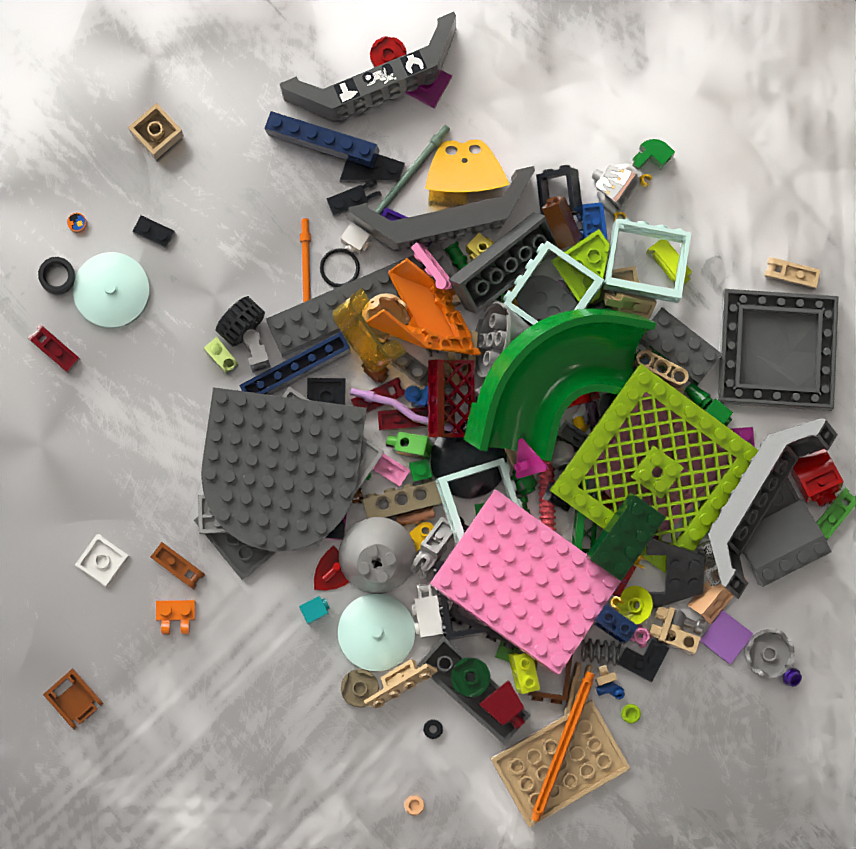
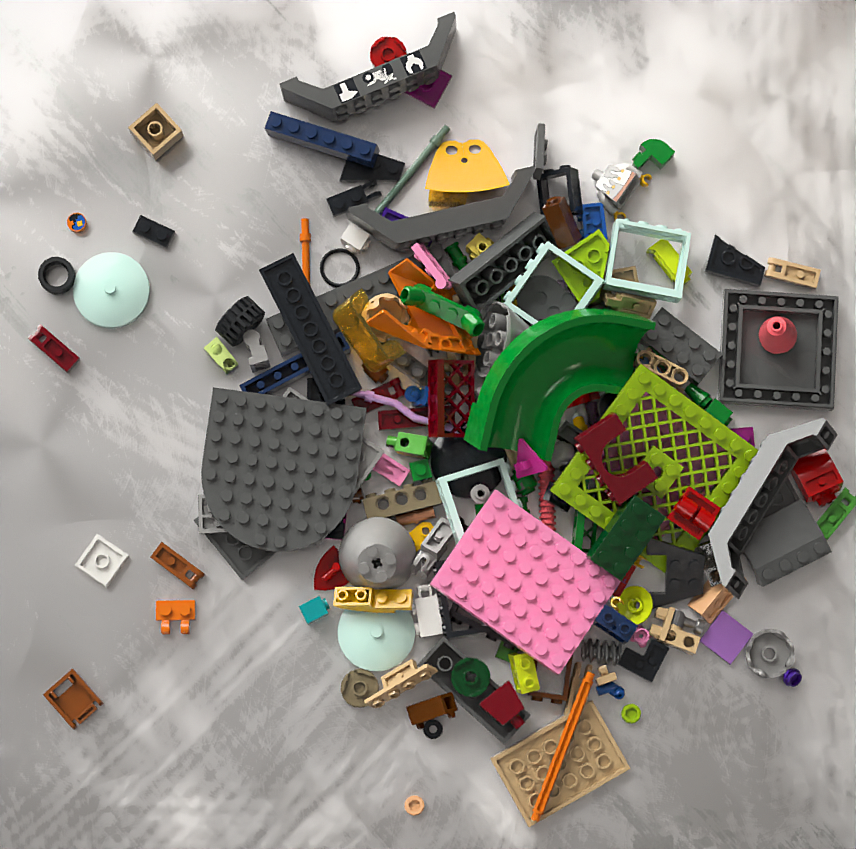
none -> black plate [259,253,362,406]
none -> yellow slope [333,587,414,613]
none -> green plate [400,283,485,337]
none -> reddish brown brick [406,692,458,730]
none -> light grey plate [470,484,490,504]
none -> dark grey plate [532,123,548,180]
none -> dark red arch [574,412,658,505]
none -> red plate [667,486,721,540]
none -> black wing [705,235,765,287]
none -> coral cone [759,316,797,354]

